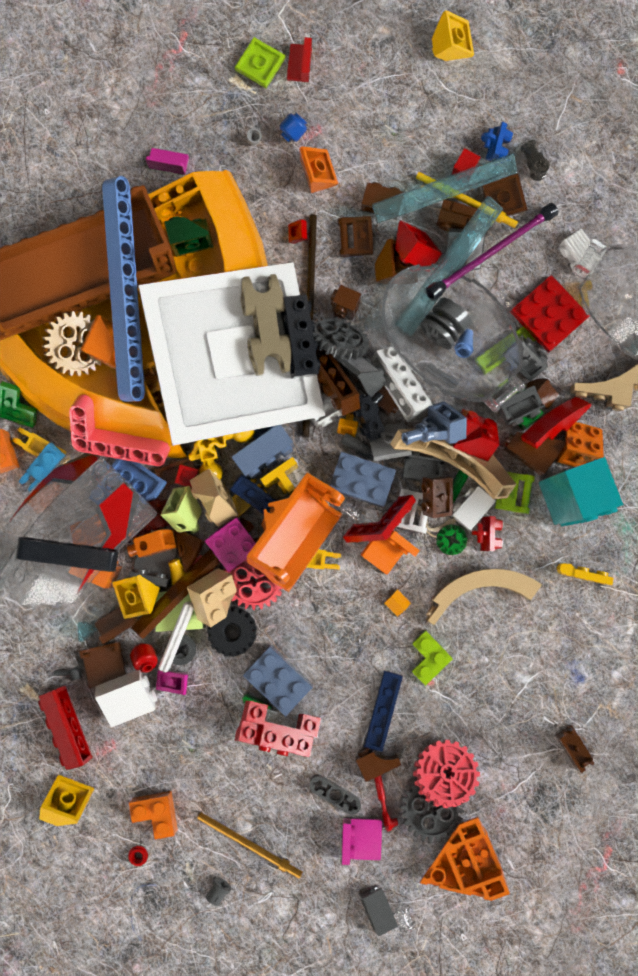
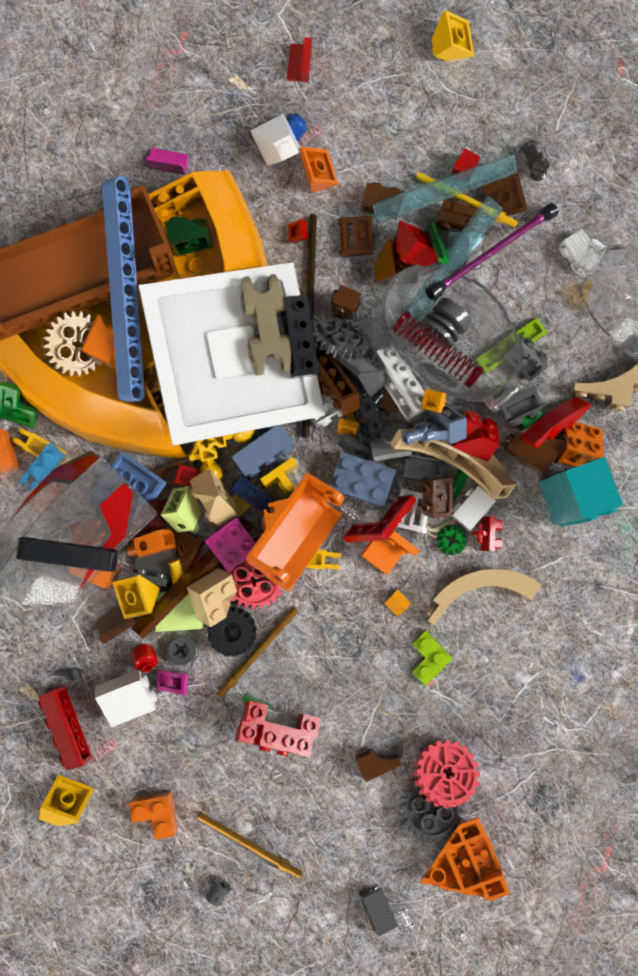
coral beam [69,395,170,466] -> none
clear light blue slope [78,621,97,642] -> none
reddish brown piece [79,642,127,689] -> none
red plate [128,845,148,866] -> none
white axle [158,602,194,672] -> none
lime plate [235,37,286,89] -> none
sand blue brick [243,645,313,717] -> none
dark grey beam [309,775,361,815] -> none
dark pink bracket [342,818,382,865] -> none
dark blue tile [364,670,403,752] -> none
red piece [374,775,398,832] -> none
medium blue cone [454,329,473,358] -> none
blue hips [481,122,513,161] -> none
lime plate [494,472,535,514] -> none
red plate [510,275,590,353] -> none
reddish brown tile [527,378,559,409] -> none
reddish brown hinge [555,725,595,773] -> none
yellow hinge [556,563,614,585] -> none
none -> pearl gold bar [216,606,299,699]
none -> white slope [250,113,300,166]
none -> dark red piece [391,310,484,388]
none -> light orange tile [421,389,446,413]
none -> green axle [426,221,450,265]

